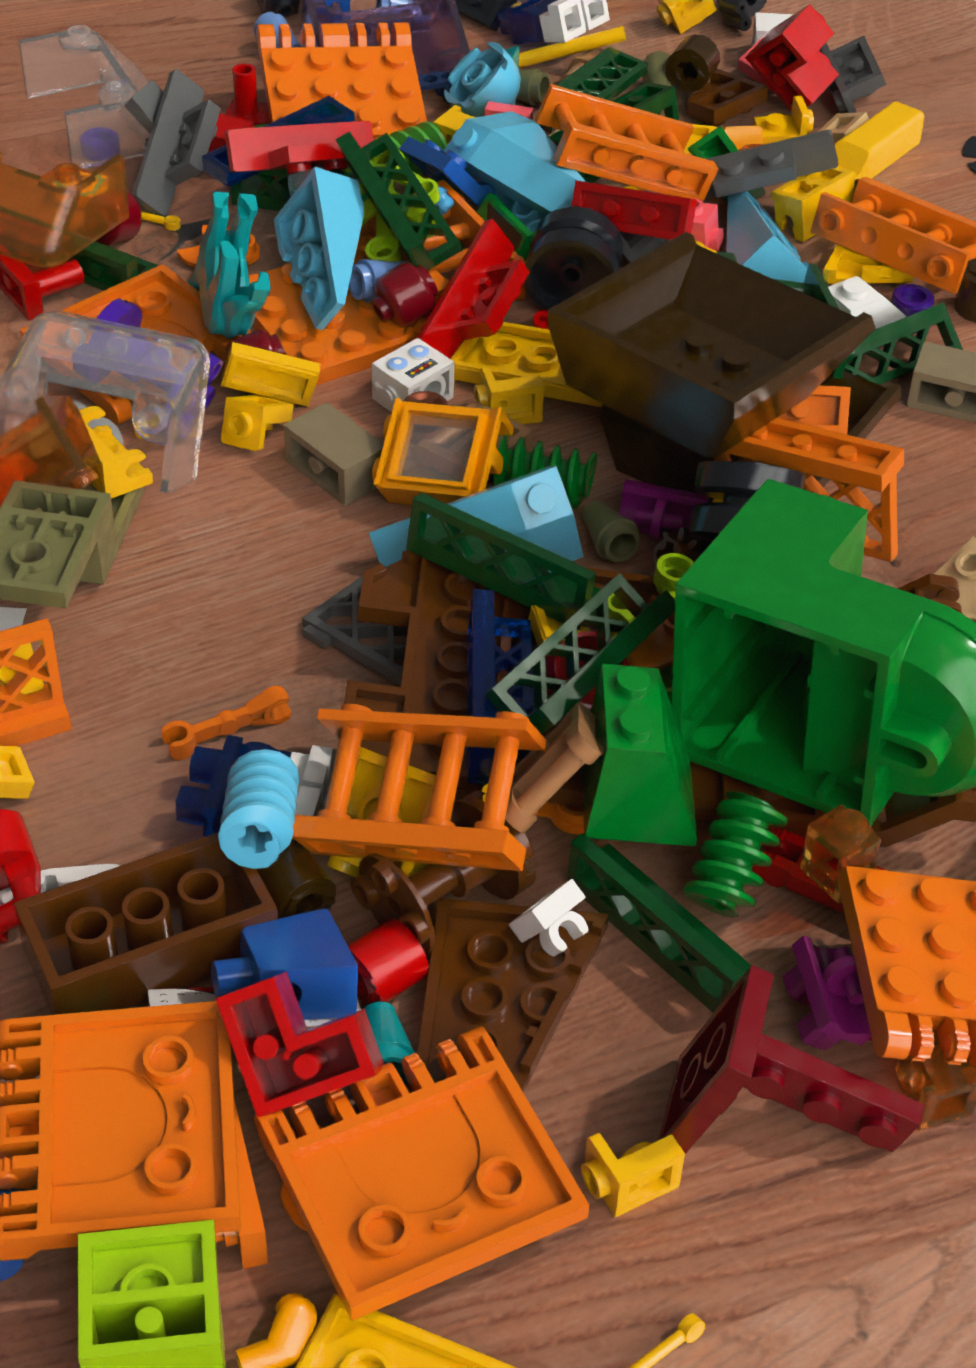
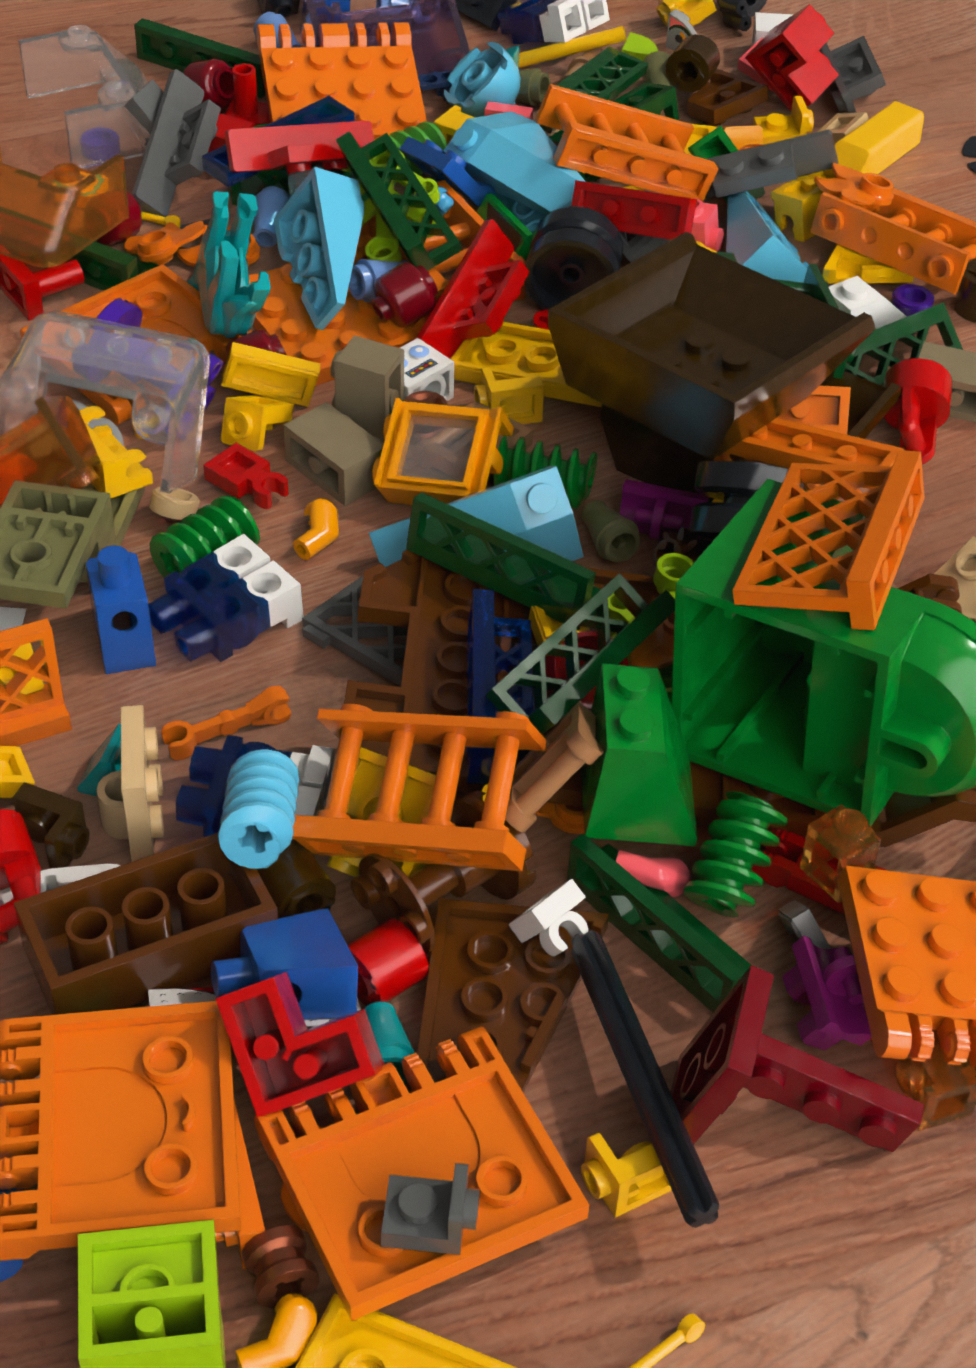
none -> dark brown bracket [12,782,90,868]
none -> teal slope [77,723,121,796]
none -> blue torso [86,545,156,674]
none -> tan plate [96,705,164,862]
none -> orange plate [124,221,205,265]
none -> dark green fence [134,18,266,98]
none -> clear blue hips [148,534,304,662]
none -> tan tile [149,486,200,523]
none -> green piece [149,495,261,585]
none -> dark red head [183,59,234,110]
none -> red plate [203,442,289,509]
none -> copper wheel [242,1225,320,1308]
none -> medium blue cone [253,186,290,247]
none -> light orange arm [293,498,339,560]
none -> dark tan brick [330,335,404,443]
none -> dark grey bracket [381,1163,480,1255]
none -> black axle [571,930,719,1228]
none -> coral arm [616,850,691,898]
none -> lime tile [621,32,658,61]
none -> light grey tile [666,9,697,50]
none -> orange fence [732,450,925,631]
none -> light grey tile [778,900,831,949]
none -> orange plate [814,163,894,209]
none -> red piece [884,358,952,464]

